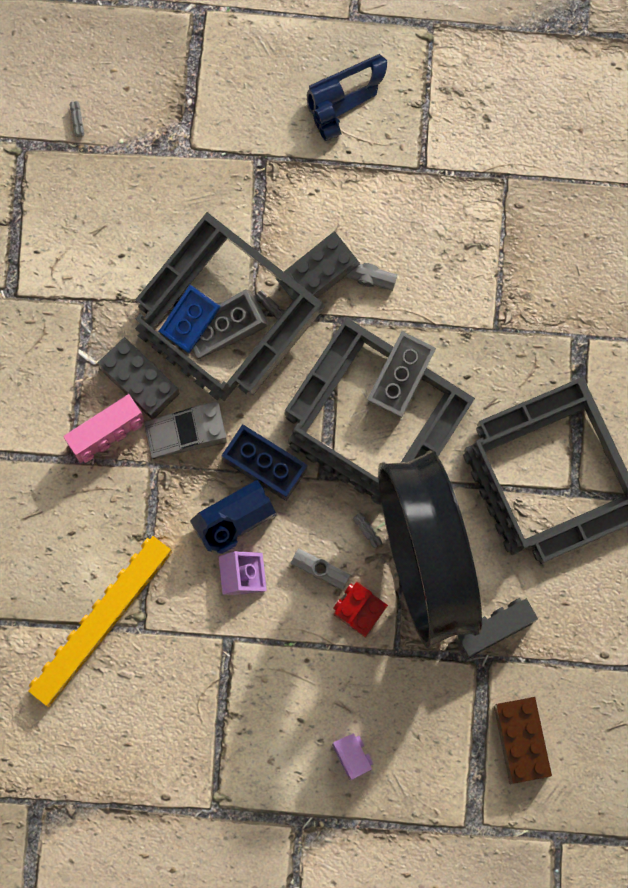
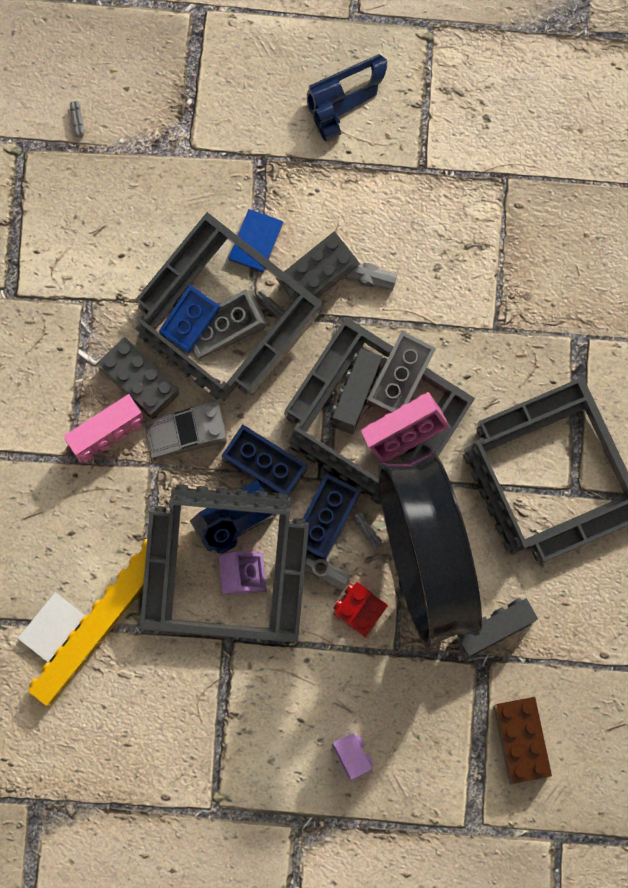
none -> white tile [18,592,85,662]
none -> dark grey door [140,484,309,643]
none -> blue tile [228,209,283,273]
none -> dark blue brick [303,473,361,561]
none -> dark grey brick [330,348,382,435]
none -> bright pink brick [361,392,450,463]

